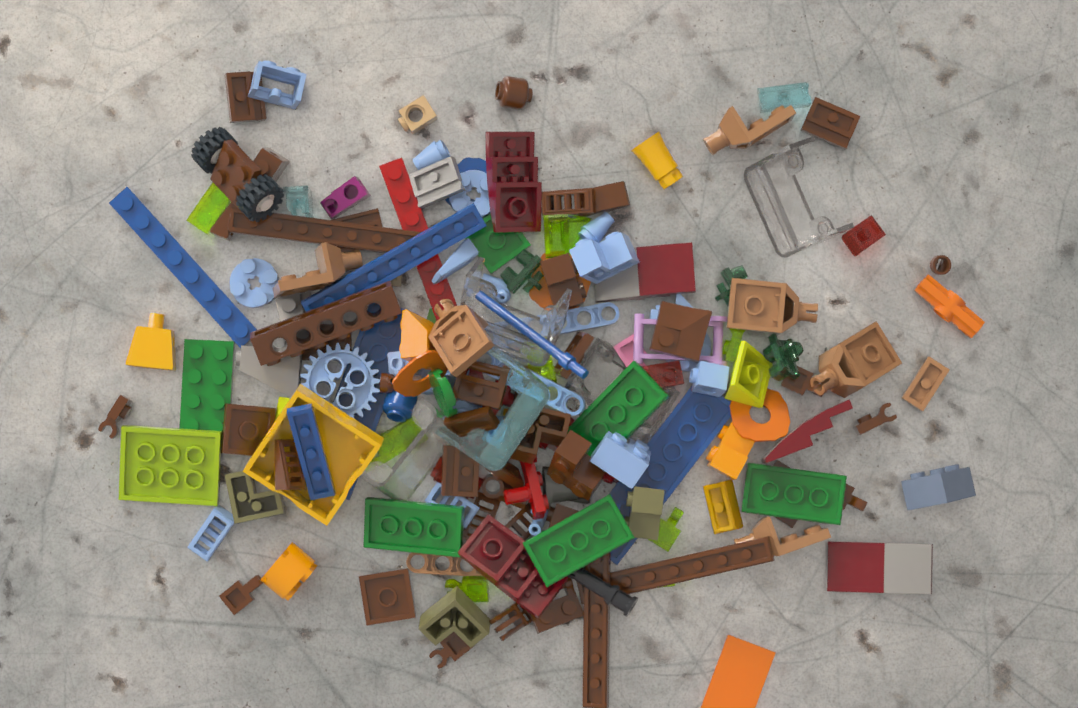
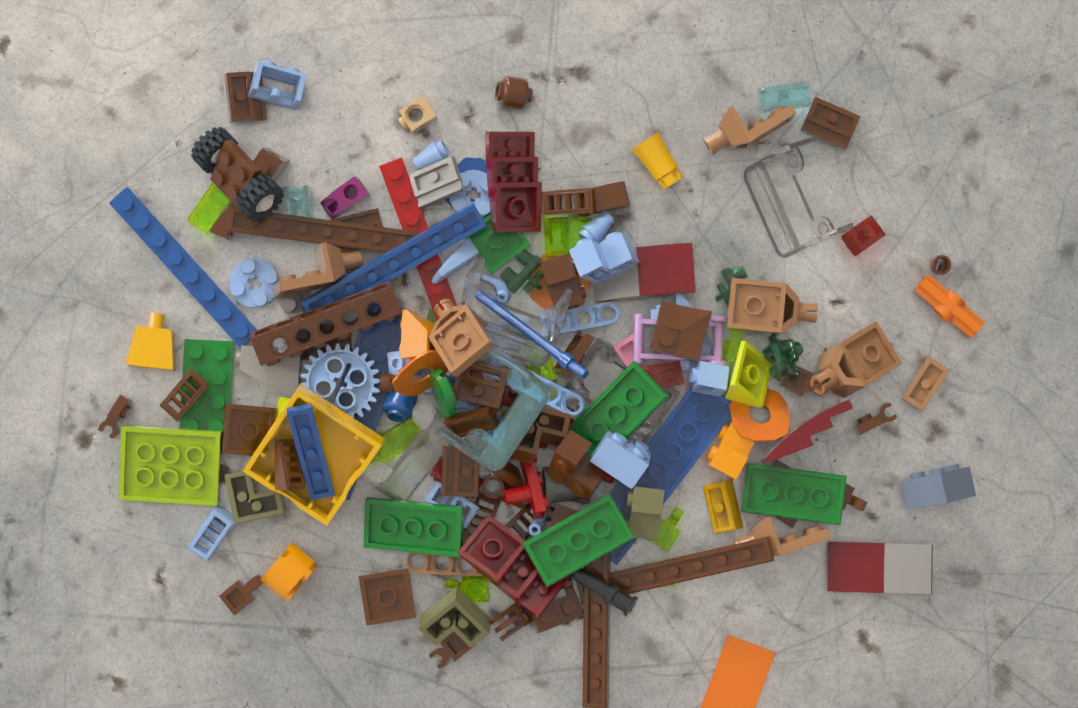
none -> reddish brown slope [159,368,212,422]

